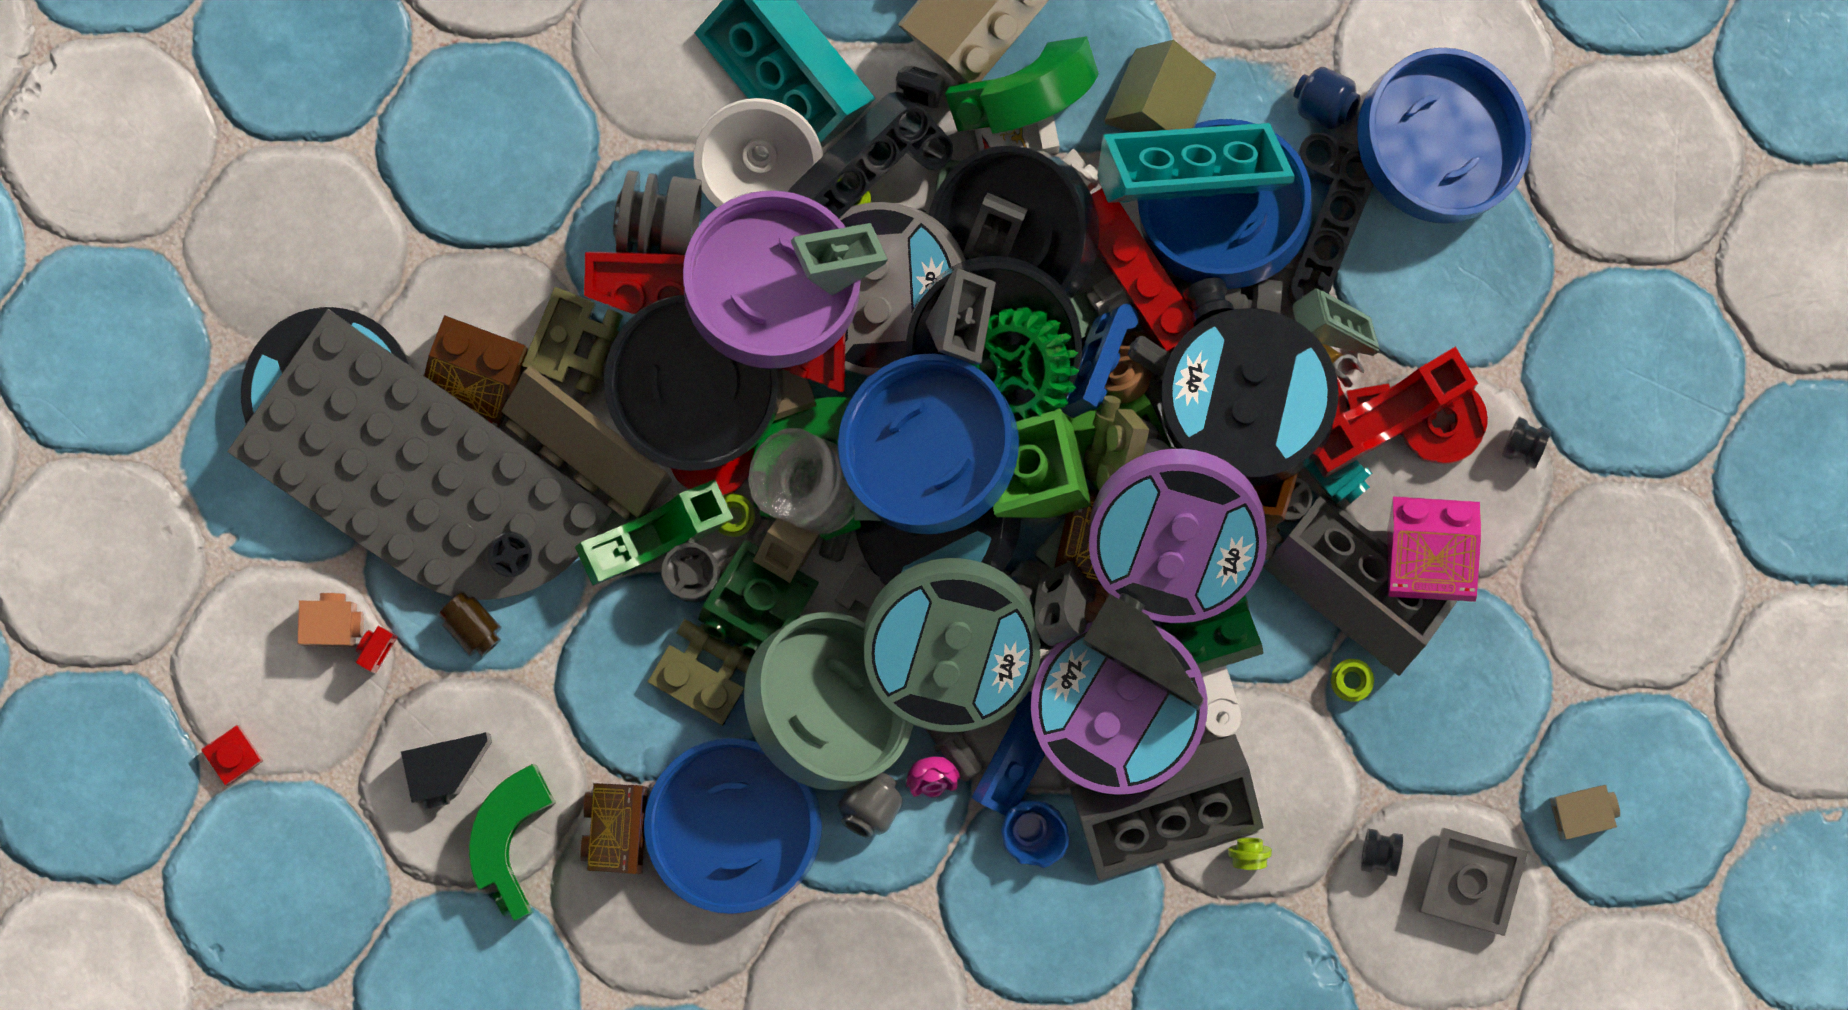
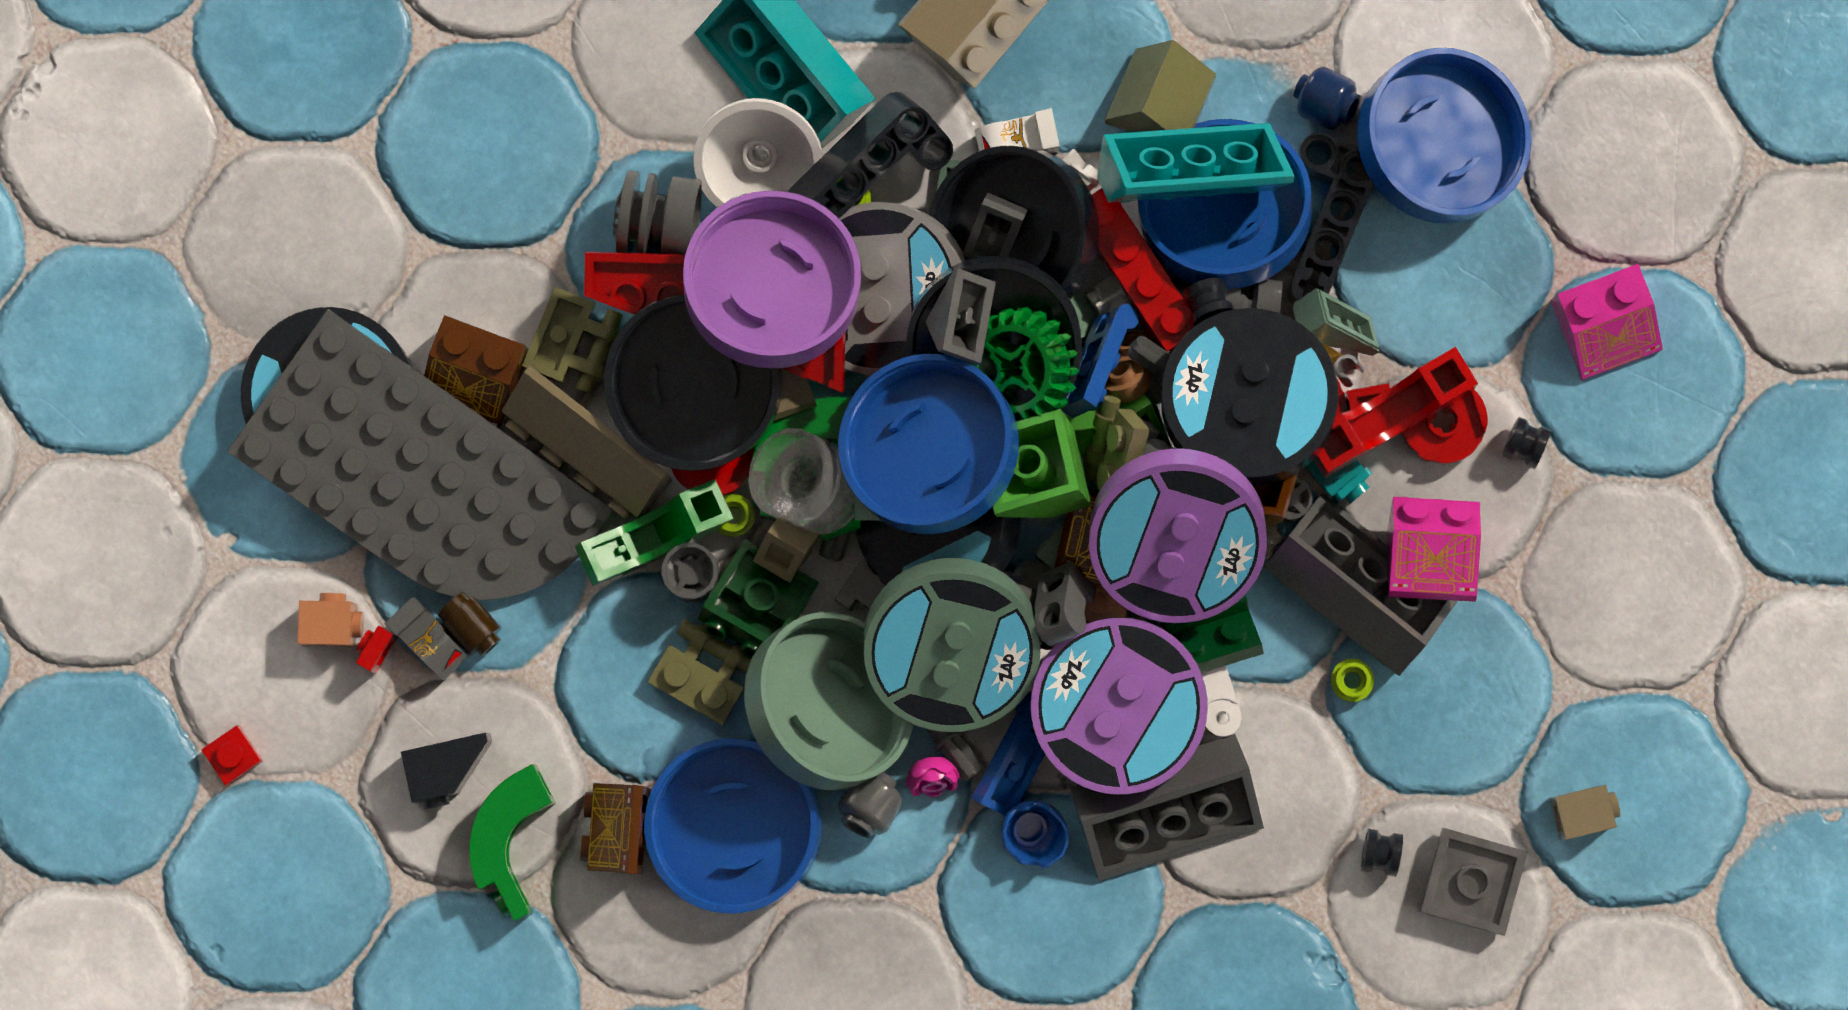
black wheel [488,531,532,577] -> none
sand green slope [791,223,888,296] -> none
black slope [895,65,945,109] -> none
green arch [945,36,1099,134] -> none
pearl dark grey slope [1083,593,1204,710] -> none
lime plate [1228,837,1272,870] -> none
none -> dark grey leg [384,597,469,681]
none -> dark pink slope [1550,264,1663,380]

